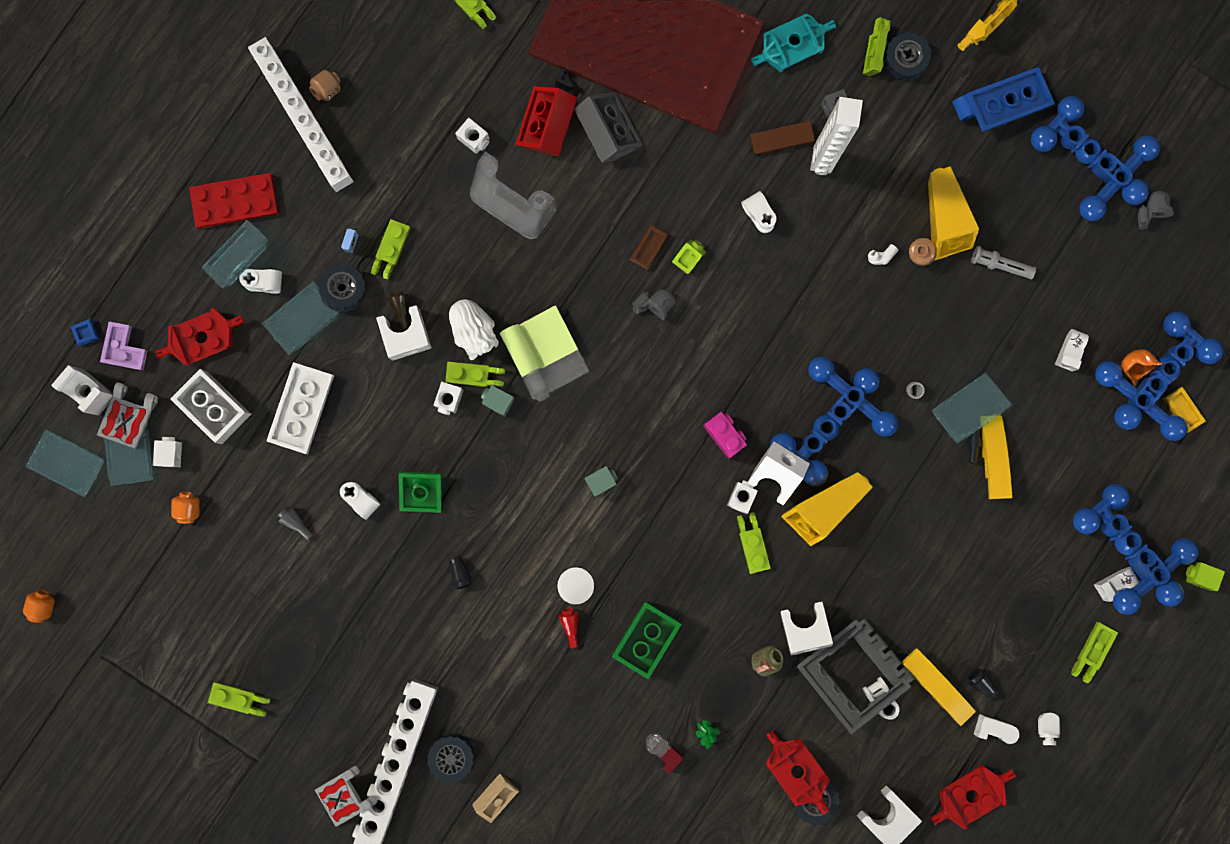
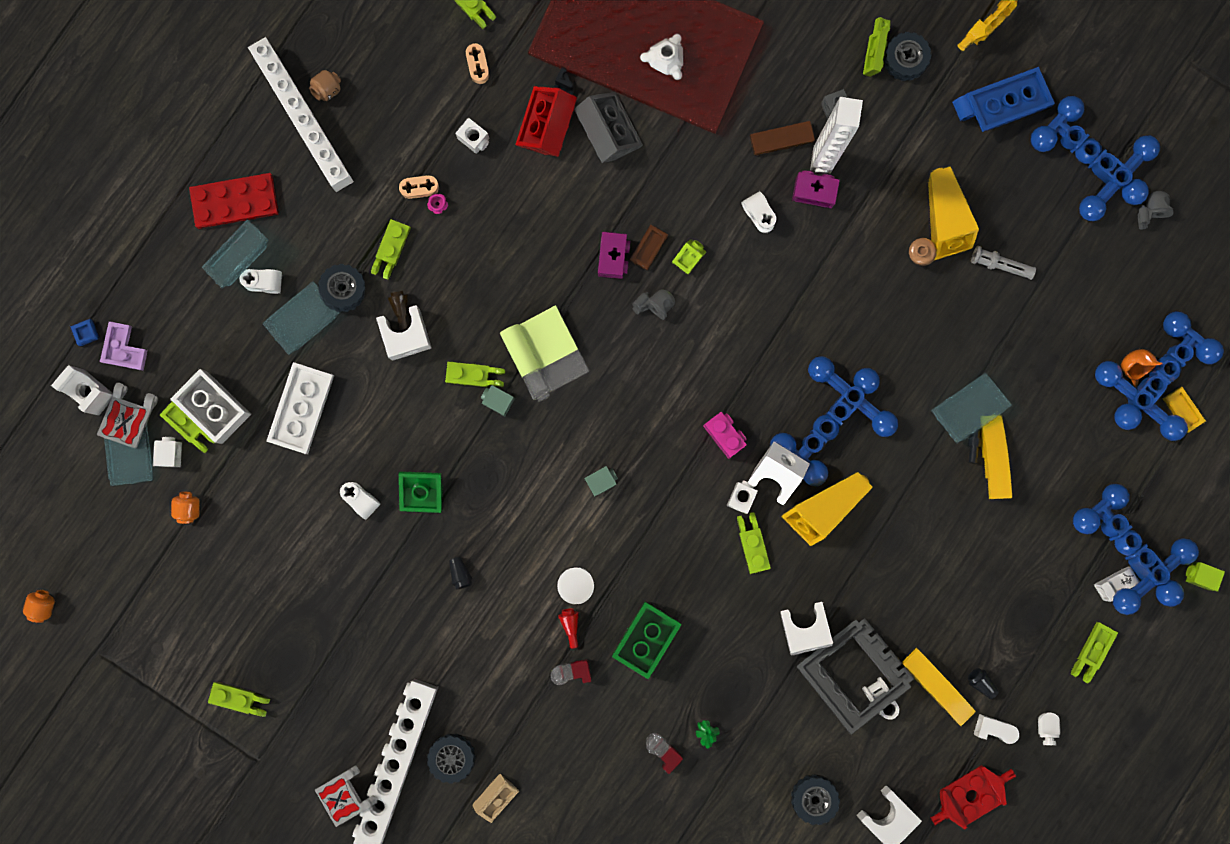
clear light blue piece [25,429,105,497] -> none
red plate [155,308,245,366] -> none
dark grey cone [277,506,313,540] -> none
light blue tile [341,228,359,254] -> none
white brick [434,382,464,415] -> none
white hair [449,299,499,360] -> none
clear windscreen [470,151,557,239] -> none
teal plate [751,14,836,72] -> none
olive head [752,646,783,677] -> none
red plate [766,730,830,815] -> none
white arm [868,244,898,265] -> none
light grey hinge [906,382,924,399] -> none
white leg [1055,329,1089,371] -> none
none -> lime hinge [160,401,215,453]
none -> light nougat beam [399,176,439,199]
none -> dark pink plate [427,194,448,214]
none -> light nougat beam [466,44,489,84]
none -> leg [551,659,591,685]
none -> magenta brick [598,232,630,279]
none -> white rock [640,34,683,80]
none -> magenta brick [792,171,839,208]

